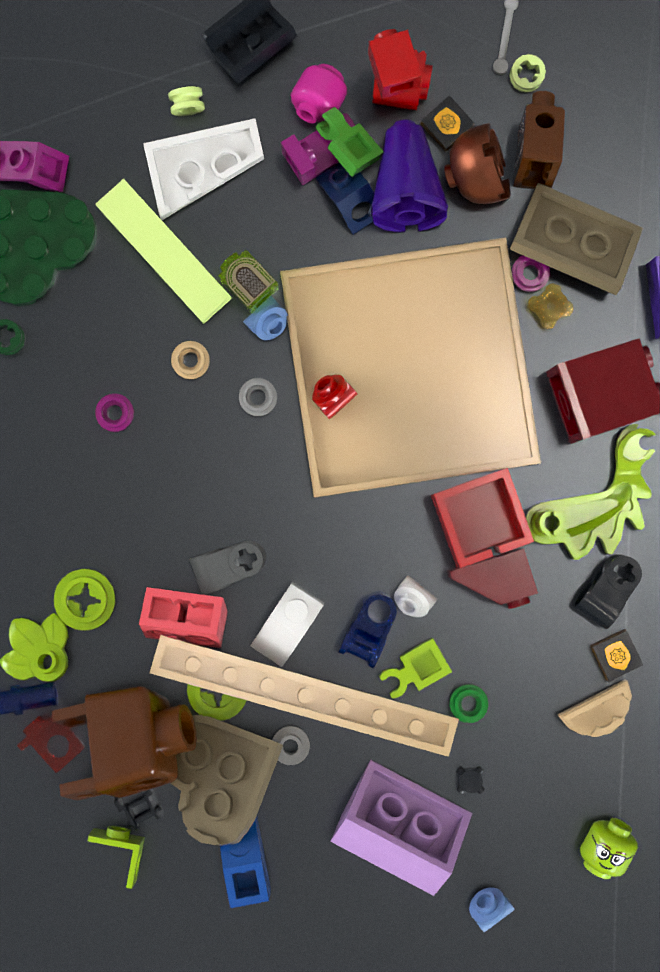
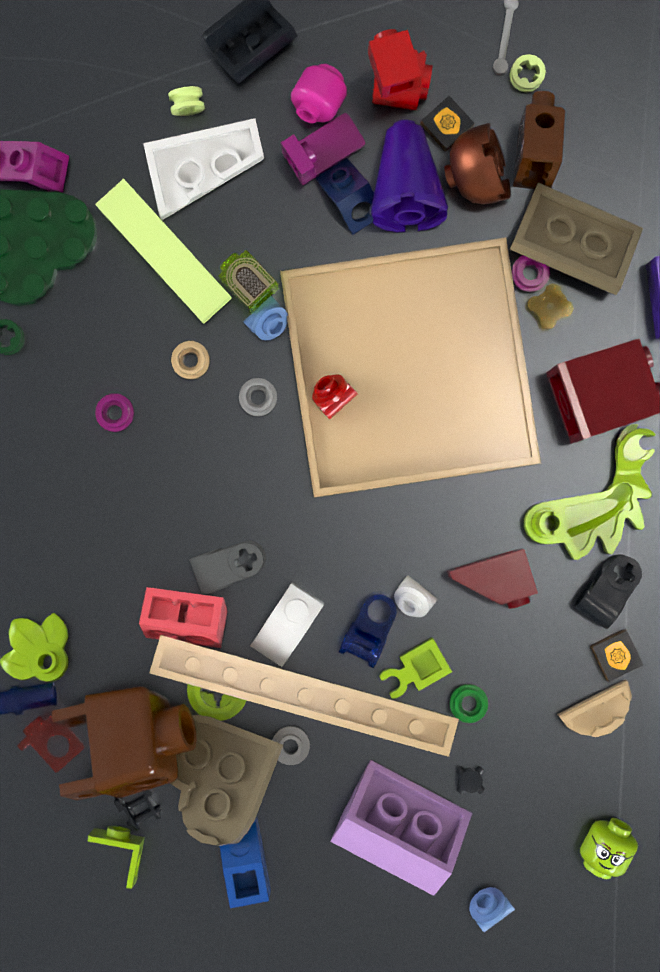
lime gear [54,569,116,630] -> none
bright green plate [316,107,384,177] -> none
piece [431,468,534,568] -> none

